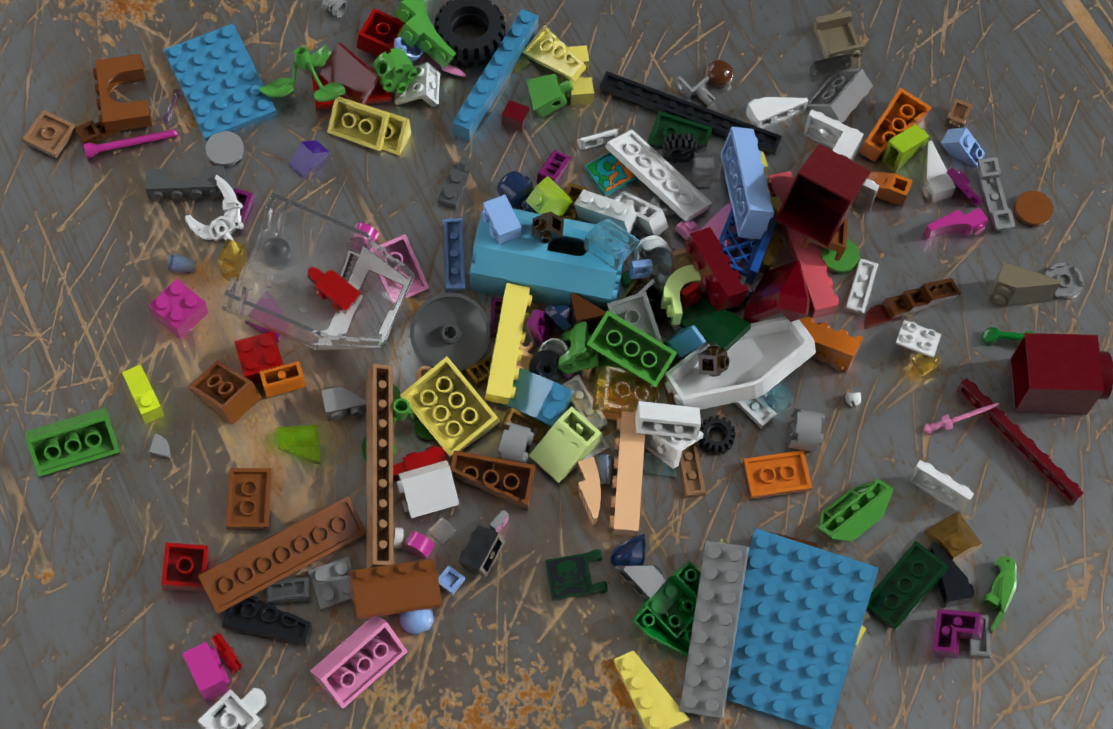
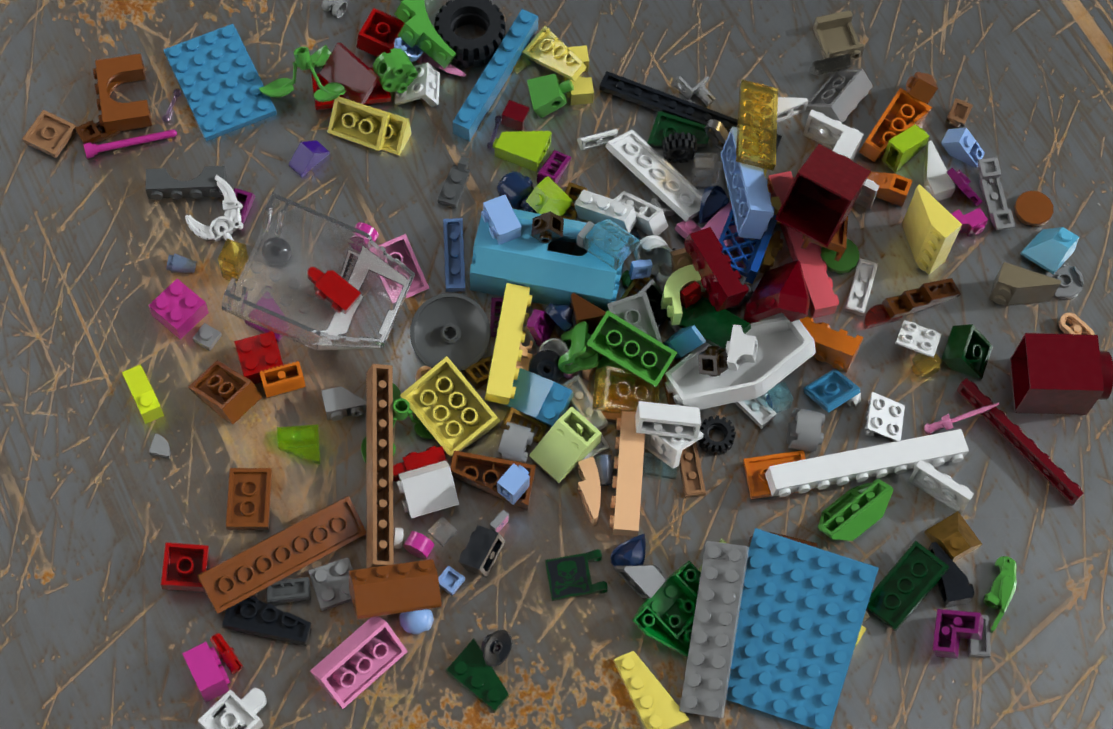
bright green slope [25,407,120,477] -> none
light grey tile [205,131,245,167] -> none
tile [584,152,637,197] -> none
reddish brown hair [704,60,734,88] -> none
green bar [981,327,1033,346] -> none
none -> light grey plate [193,323,222,351]
none -> dark green wing [446,638,509,713]
none -> black piece [481,630,512,667]
none -> hinge [487,115,502,149]
none -> lime slope [493,131,552,172]
none -> light blue brick [497,463,530,505]
none -> light grey tile [577,221,595,248]
none -> dark blue piece [699,185,729,224]
none -> flat silver beam [705,119,729,149]
none -> white brick [726,325,758,371]
none -> clear yellow plate [736,80,778,171]
none -> white brick [765,429,969,497]
none -> dark azure tile [803,369,861,413]
none -> white hinge [864,392,905,441]
none -> light yellow slope [901,184,962,275]
none -> dark orange slope [906,72,938,104]
none -> dark green slope [942,324,993,379]
none -> medium azure slope [1021,227,1079,274]
none -> light nougat plate [1058,312,1095,335]

